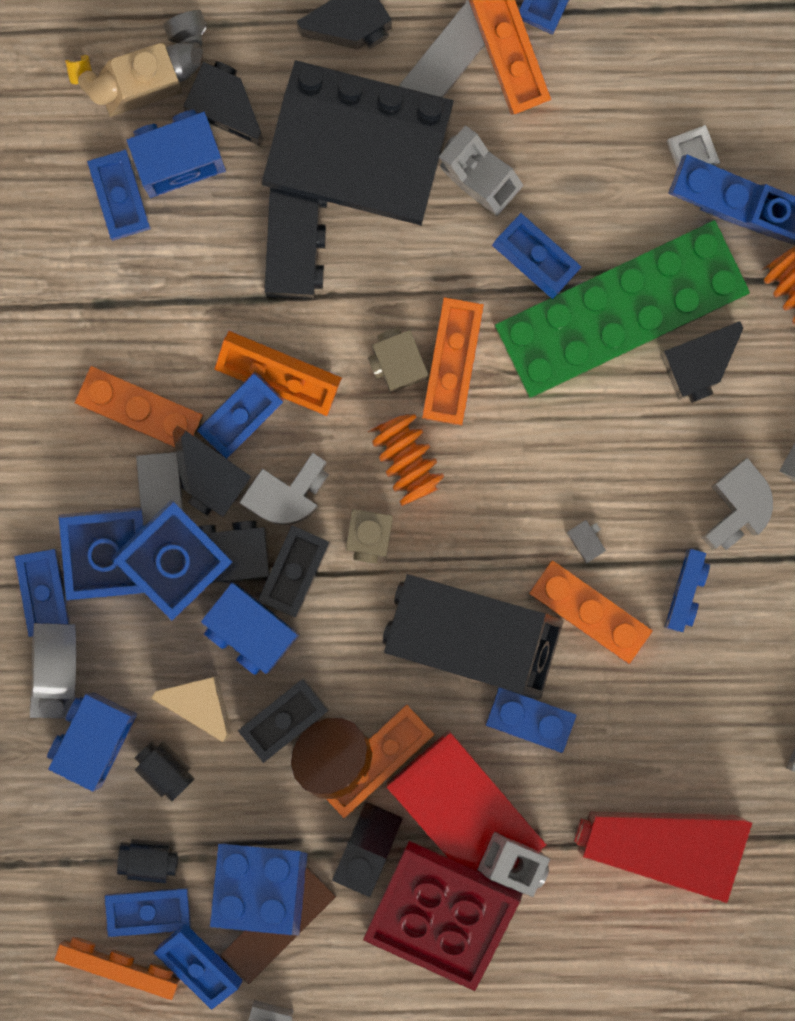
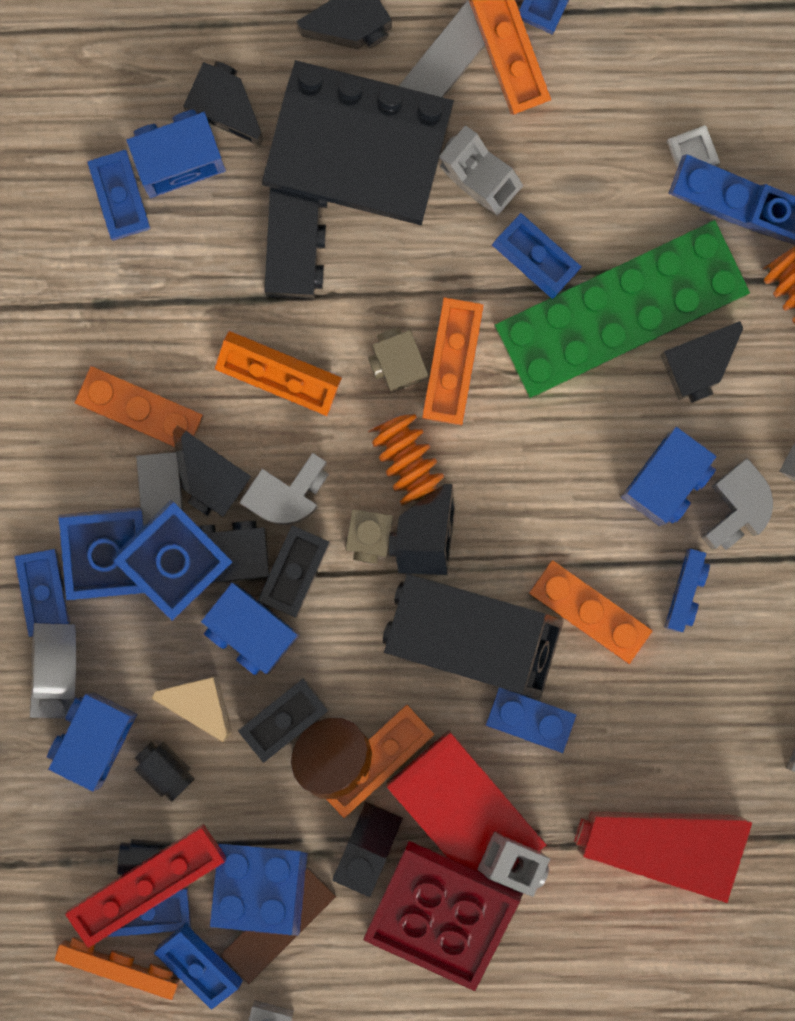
tan torso [65,10,207,117] -> none
blue plate [197,371,284,459] -> none
flat silver piece [566,520,606,563] -> none
none -> red plate [65,824,226,948]
none -> black slope [389,484,455,575]
none -> blue brick [621,427,717,526]

